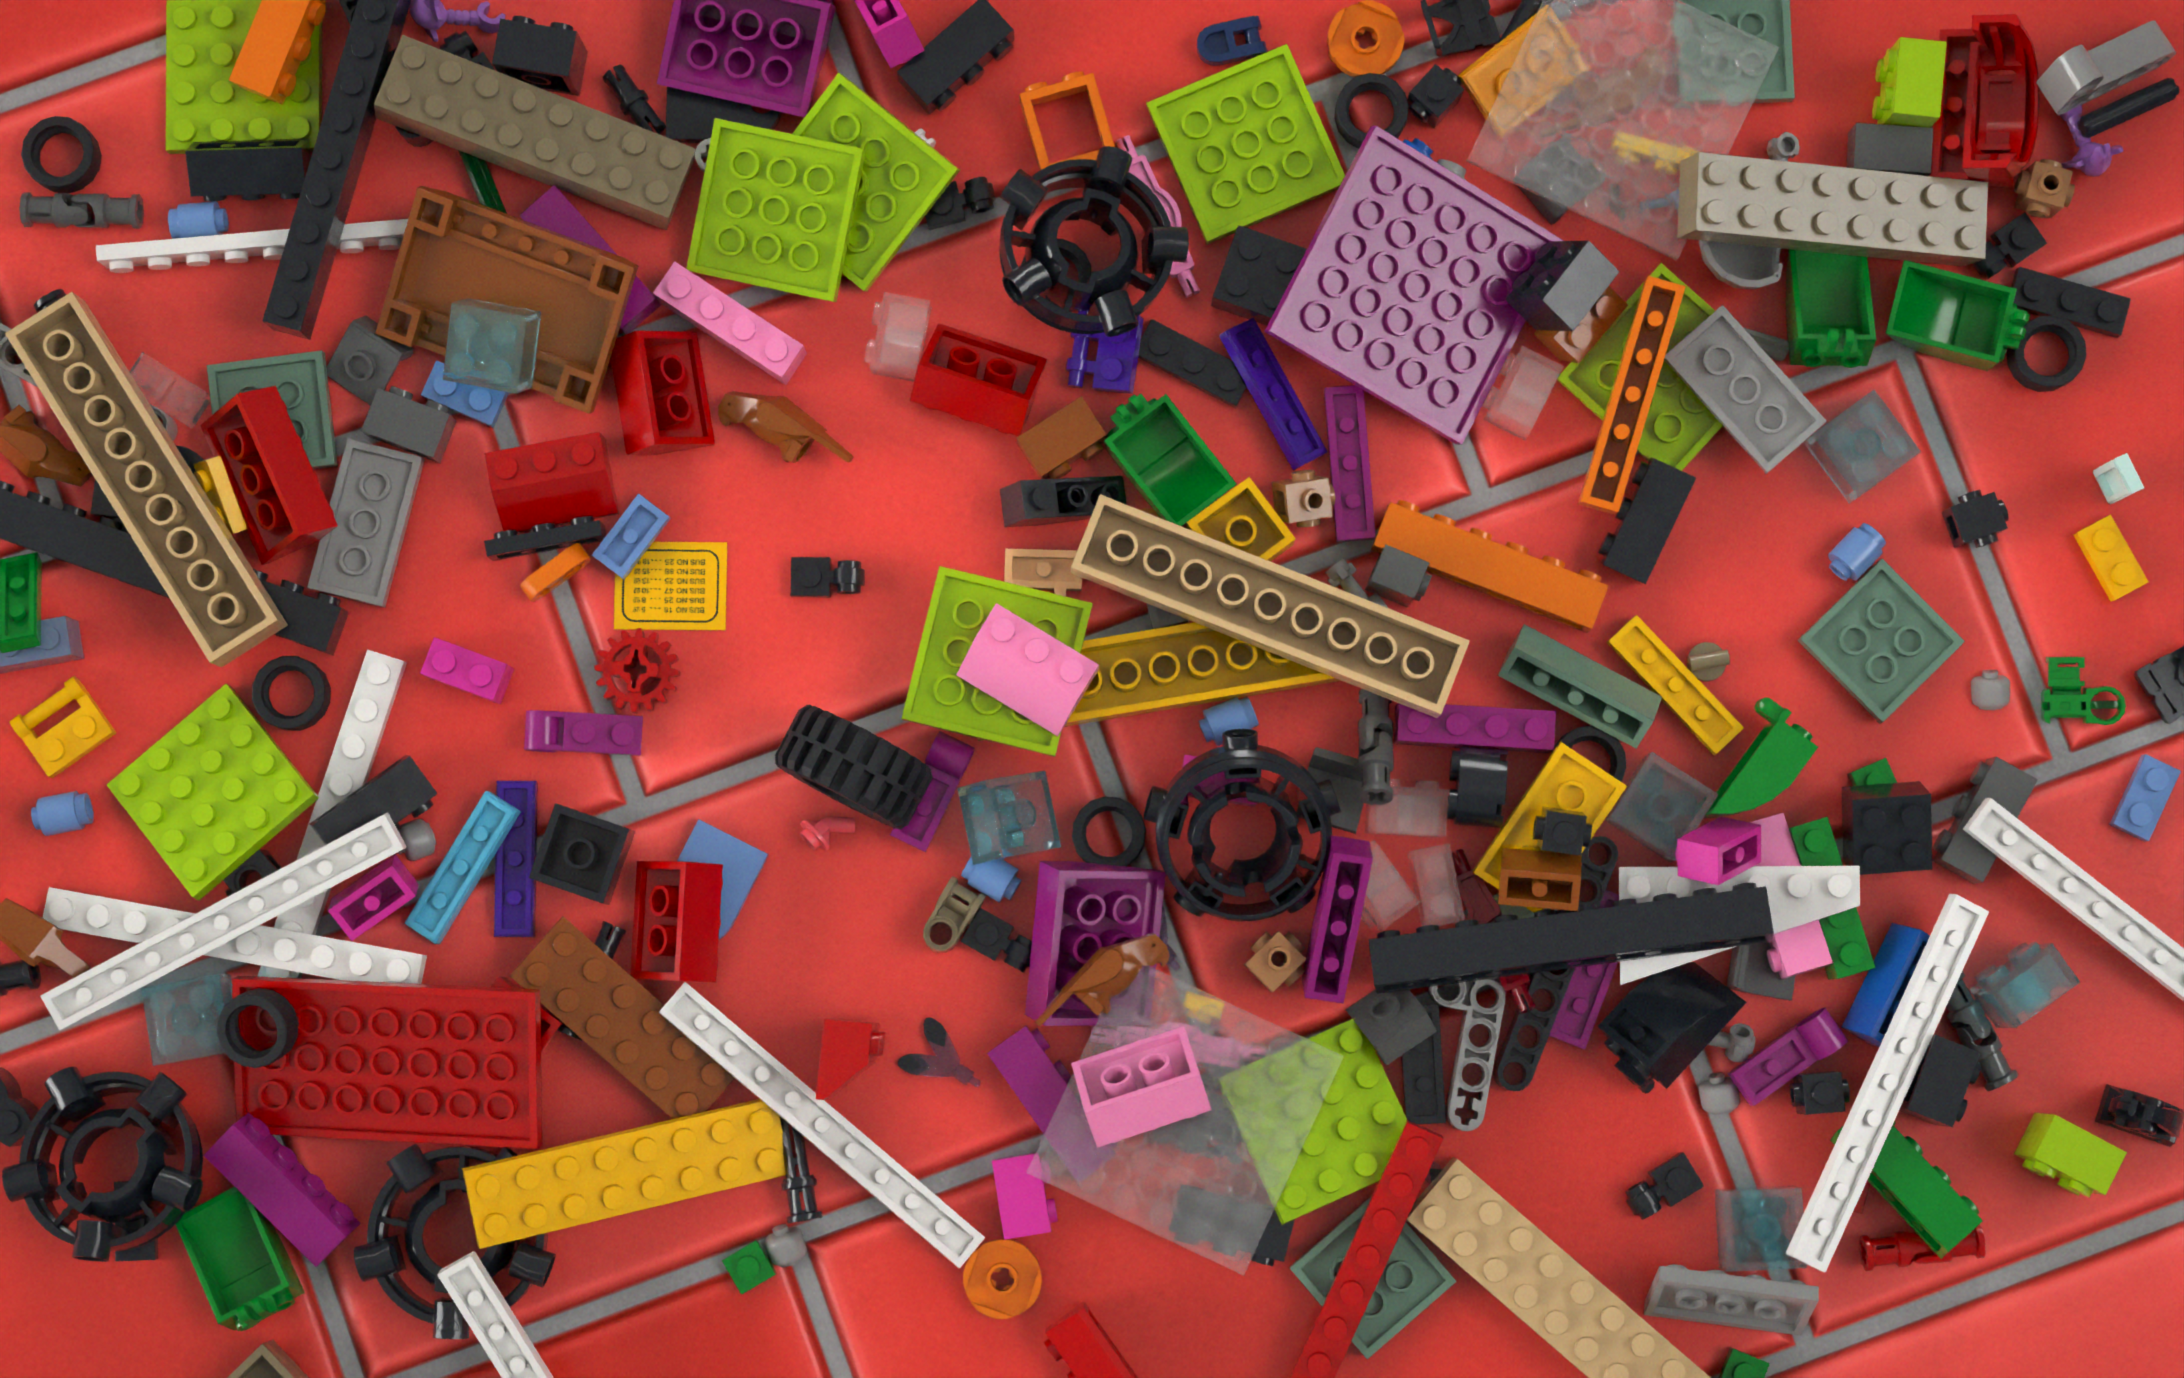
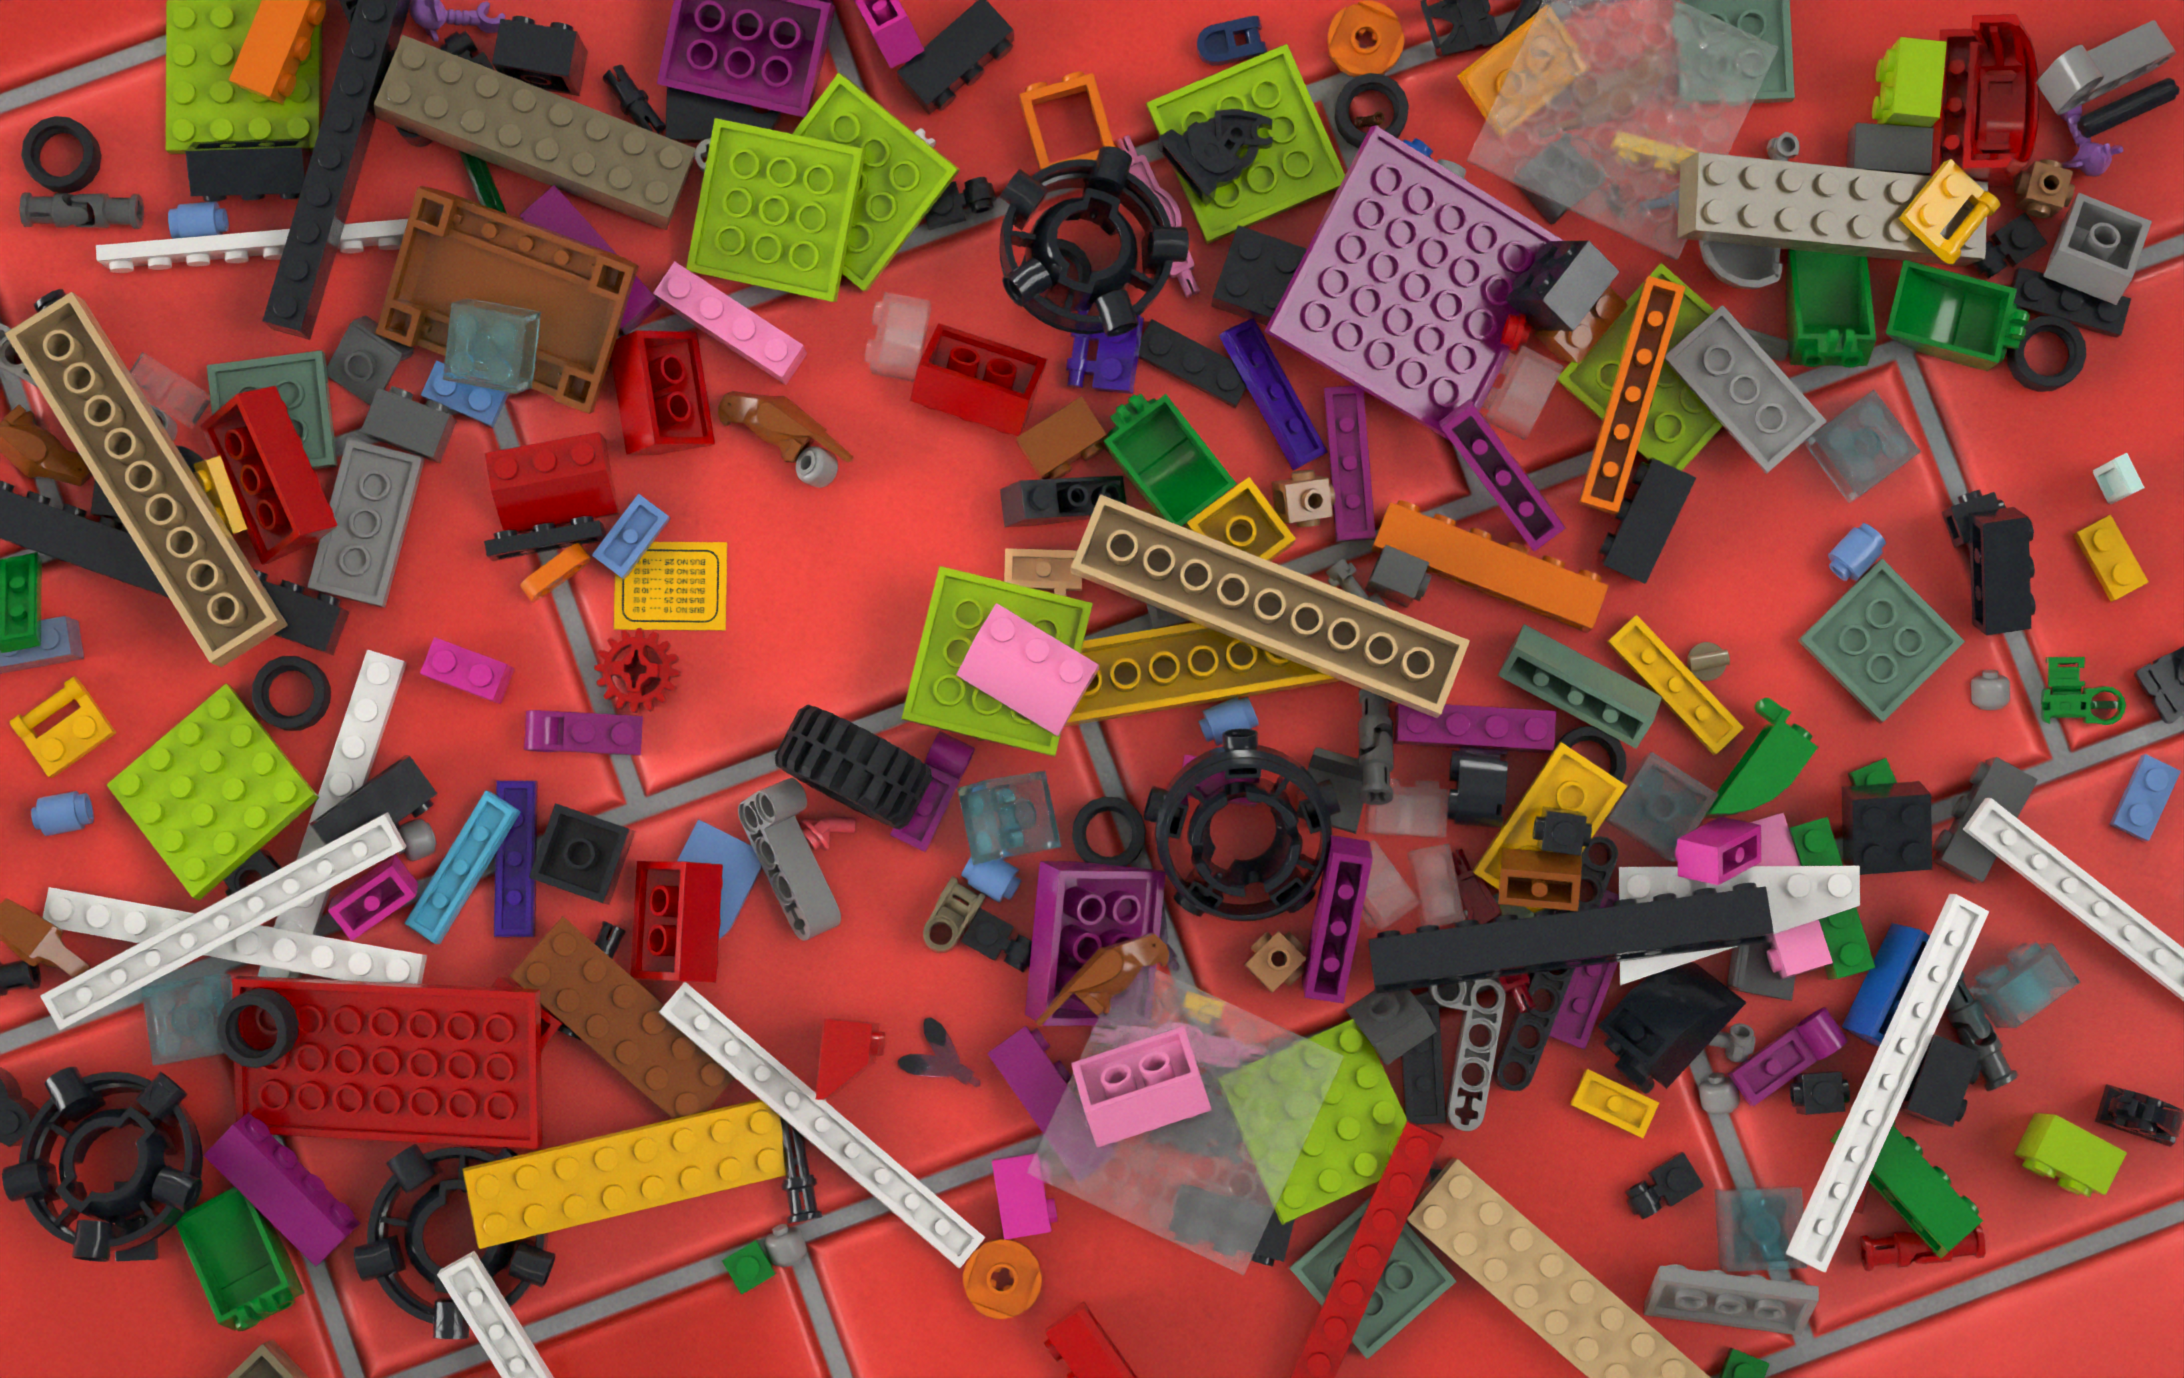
black plate [790,557,865,598] -> none
black brick [1407,64,1464,128] -> none
none -> light grey beam [738,778,841,941]
none -> light grey piece [796,446,838,488]
none -> black piece [1158,109,1273,206]
none -> reddish brown leg [1355,112,1384,128]
none -> magenta brick [1439,399,1566,551]
none -> red plate [1500,313,1531,352]
none -> yellow plate [1570,1069,1659,1138]
none -> yellow plate [1898,159,2000,264]
none -> black brick [1969,507,2036,636]
none -> light grey brick [2043,193,2152,305]

